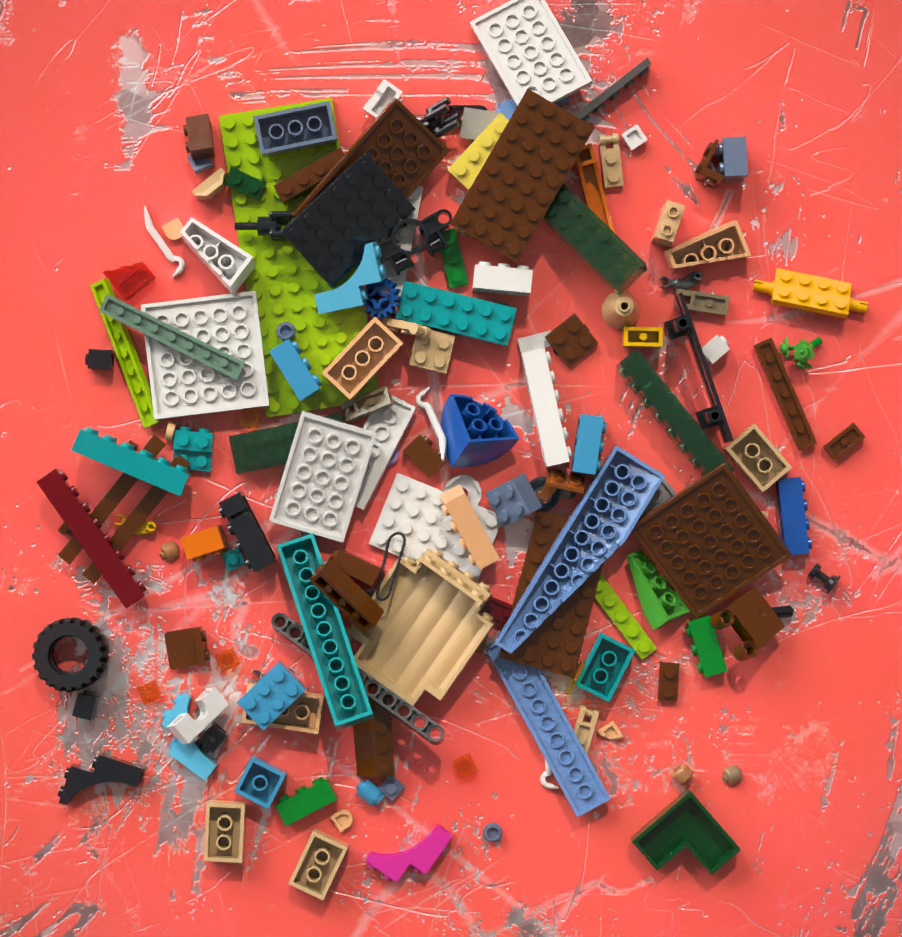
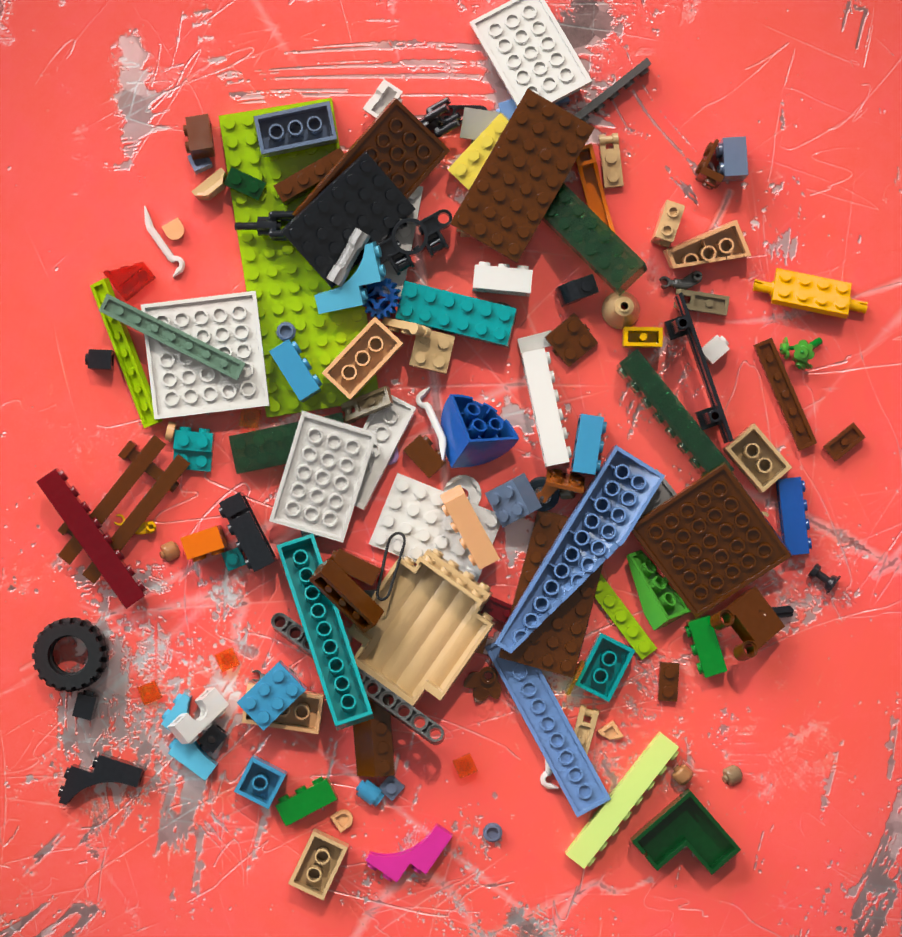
teal brick [71,427,192,496] -> none
reddish brown bracket [164,626,210,670] -> none
white wedge [180,217,256,295] -> none
tan brick [203,800,247,863] -> none
green plate [439,228,468,289] -> none
white plate [621,124,648,152] -> none
none -> light grey axle [327,228,371,287]
none -> reddish brown plate [463,666,502,703]
none -> black brick [555,274,599,307]
none -> yellowish green brick [565,731,679,869]

